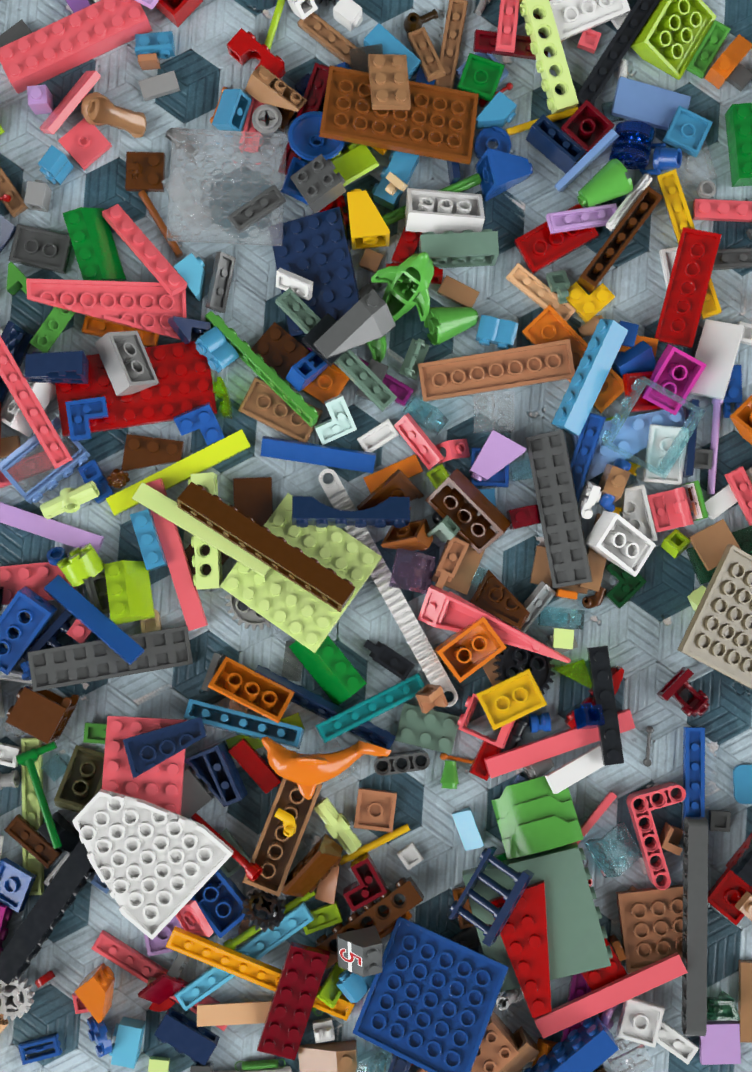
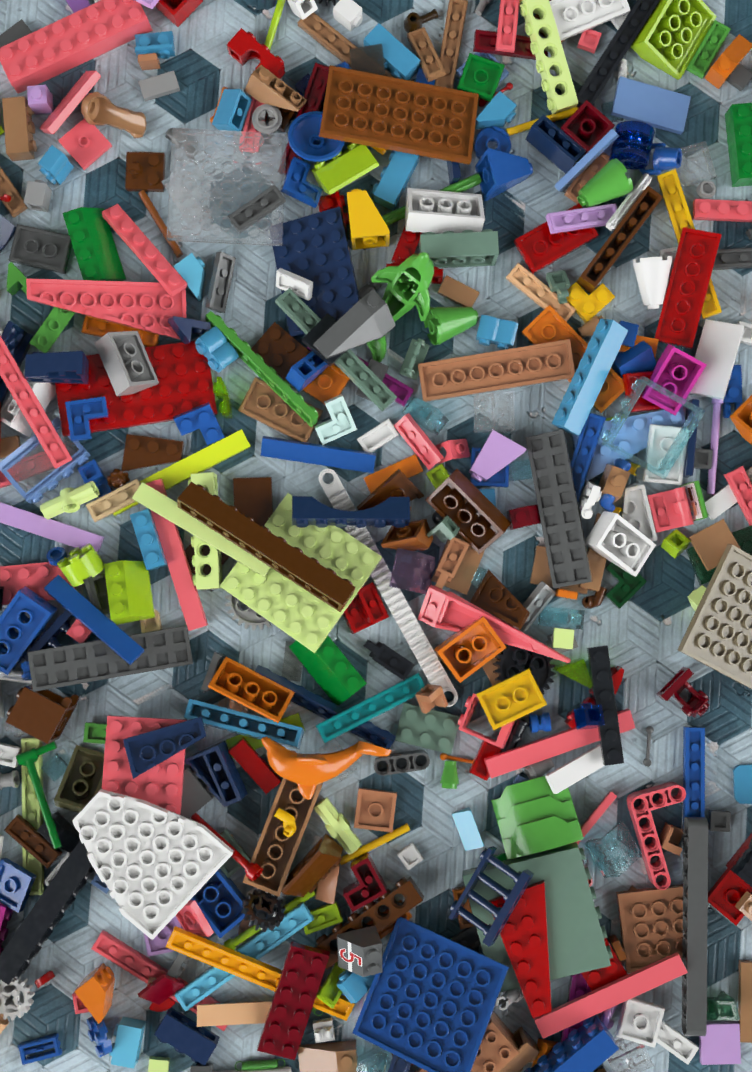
dark grey brick [290,154,346,214] -> none
medium nougat tile [359,248,384,273] -> none
medium nougat plate [368,54,411,110] -> none
tan tile [385,172,408,196] -> none
dark azure tile [662,106,713,158] -> none
none -> medium nougat brick [2,96,37,161]
none -> tan tile [86,479,141,522]
none -> red slope [343,582,389,634]
none -> nougat tile [564,152,613,204]
none -> white cone [633,256,672,309]

